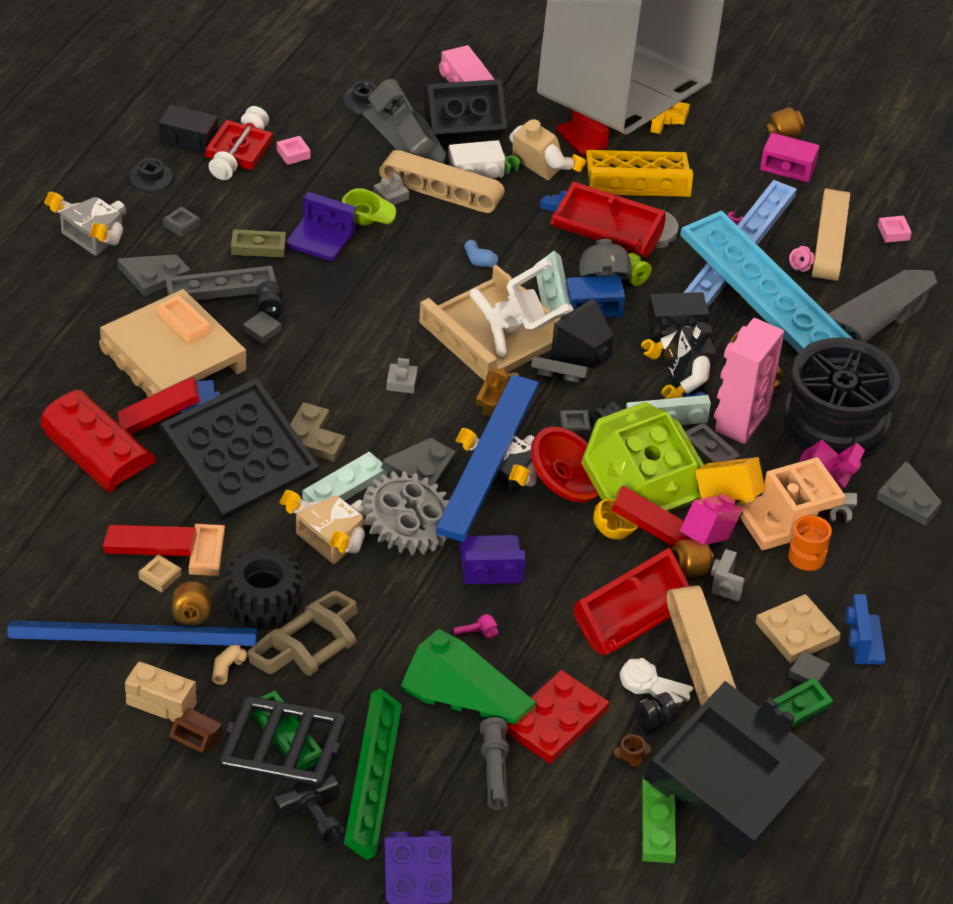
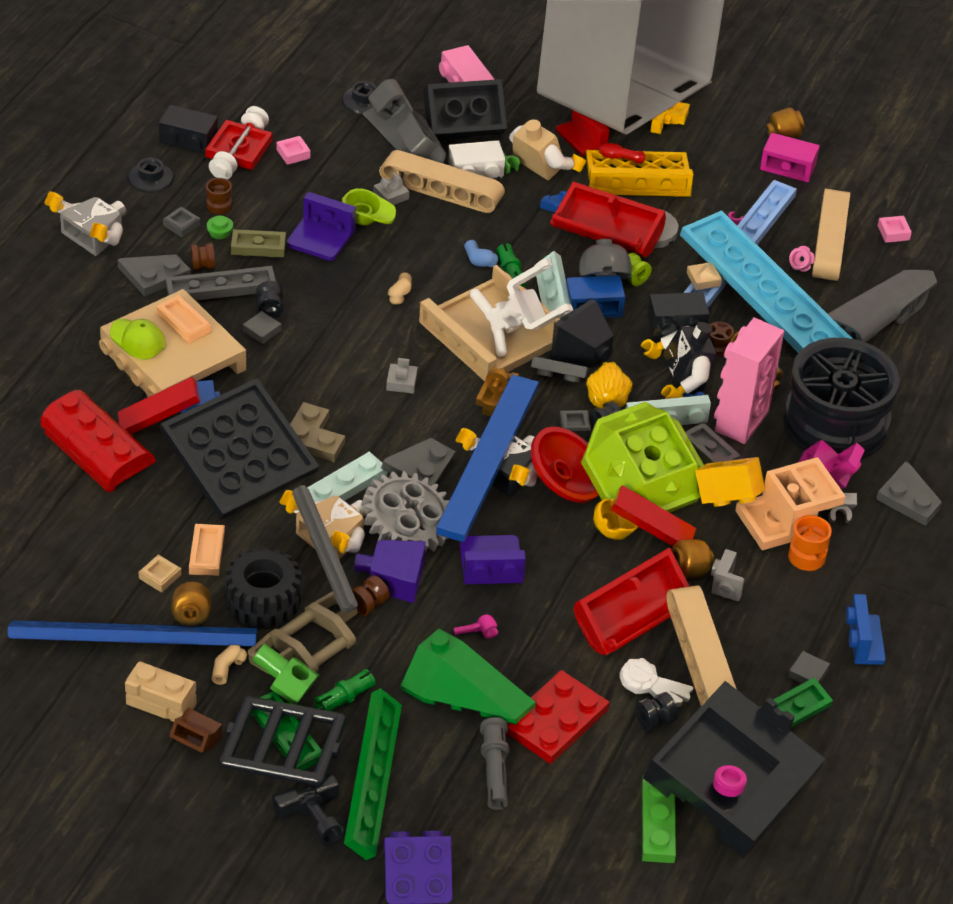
red tile [103,525,197,556] -> none
reddish brown plate [614,734,651,767] -> none
dark pink brick [680,494,743,545] -> none
tan plate [756,594,841,663] -> none
none -> lime cap [110,319,166,359]
none -> reddish brown wheel [190,243,215,271]
none -> reddish brown wheel [206,178,232,214]
none -> bright green plate [207,215,233,239]
none -> bright green piece [252,643,319,705]
none -> dark grey axle [292,485,358,613]
none -> green pin [314,669,376,711]
none -> reddish brown wheel [352,575,390,616]
none -> dark purple torso [354,540,426,603]
none -> tan arm [388,273,412,305]
none -> green pin [496,243,526,287]
none -> yellow hair [586,361,632,408]
none -> red piece [599,143,646,164]
none -> tan tile [687,263,722,290]
none -> reddish brown wheel [709,321,734,356]
none -> dark pink tile [713,765,747,797]

